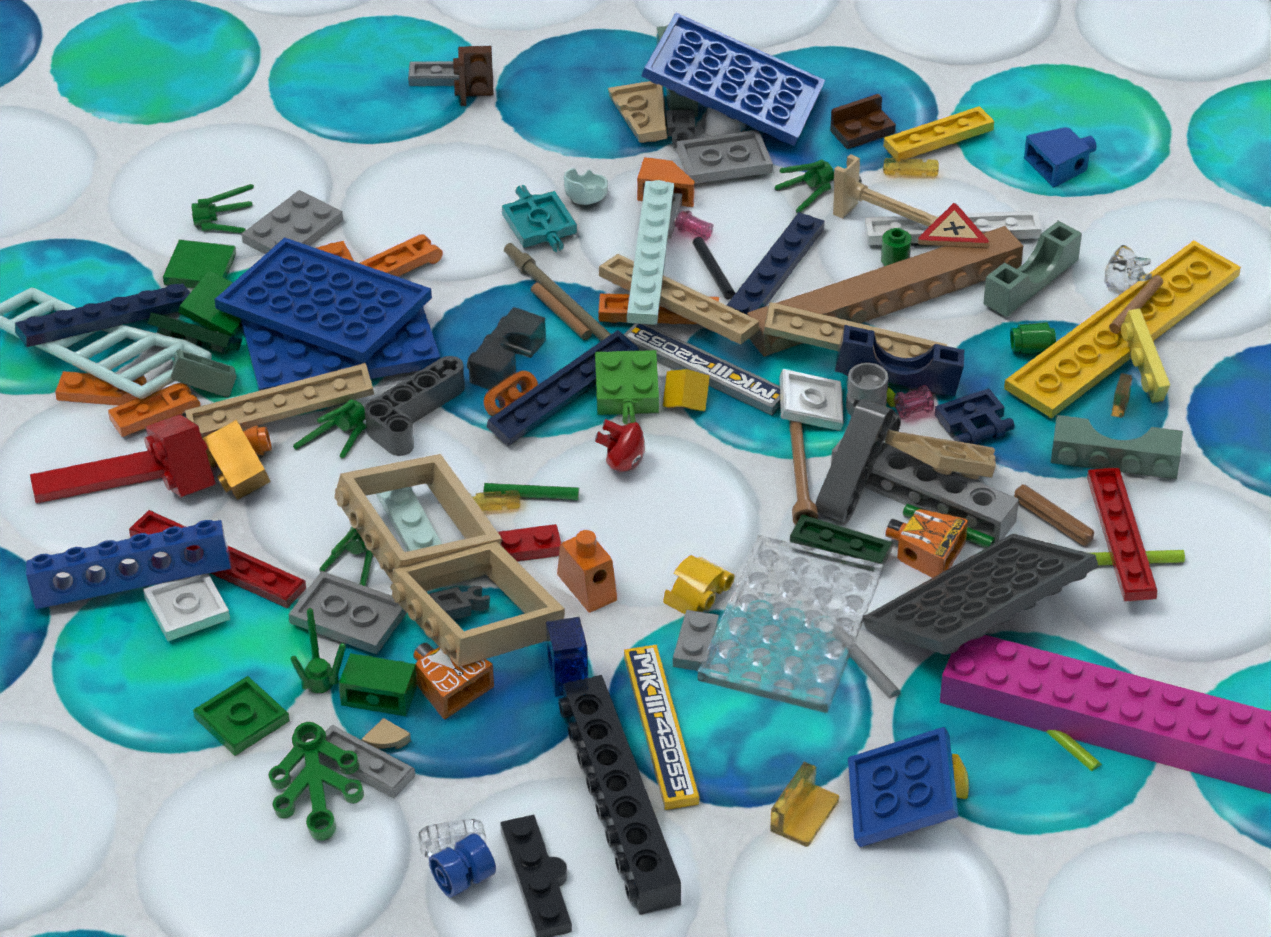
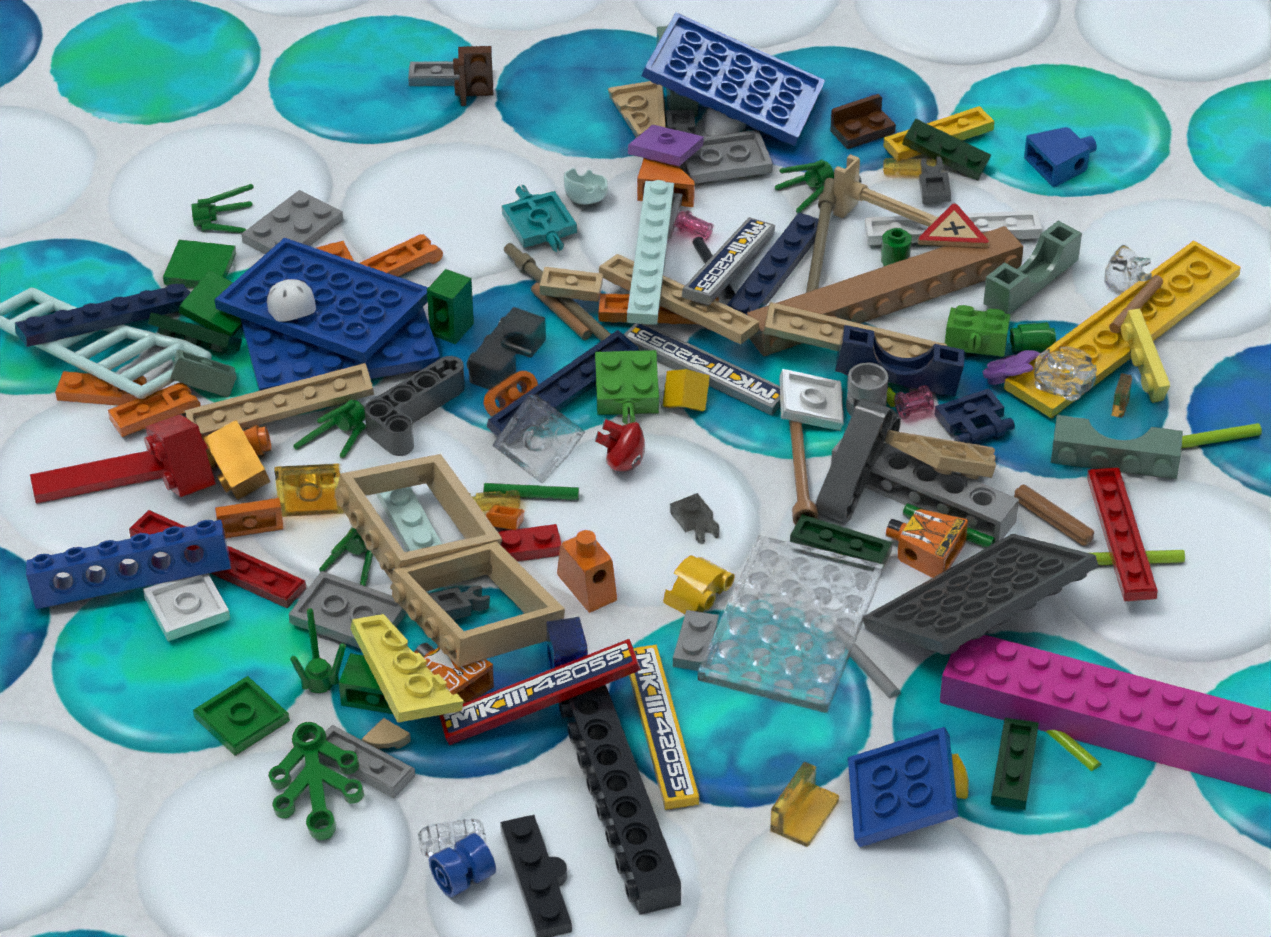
none -> orange plate [215,498,284,538]
none -> white helmet [267,279,316,322]
none -> clear yellow slope [274,463,344,517]
none -> light yellow wing [350,614,464,723]
none -> green brick [427,269,474,344]
none -> tile [439,639,641,745]
none -> orange tile [486,505,525,530]
none -> clear slope [492,395,586,483]
none -> tan plate [539,267,603,302]
none -> medium lavender plate [628,125,704,166]
none -> clear smoke plate [670,493,719,545]
none -> tile [682,217,775,306]
none -> dark tan bar [806,178,836,293]
none -> dark green plate [902,118,991,181]
none -> dark grey plate [919,157,951,204]
none -> bright green plate [944,305,1010,357]
none -> medium lavender plate [983,350,1041,385]
none -> dark green plate [991,717,1039,810]
none -> clear plate [1034,346,1097,401]
none -> lime bar [1181,423,1262,449]

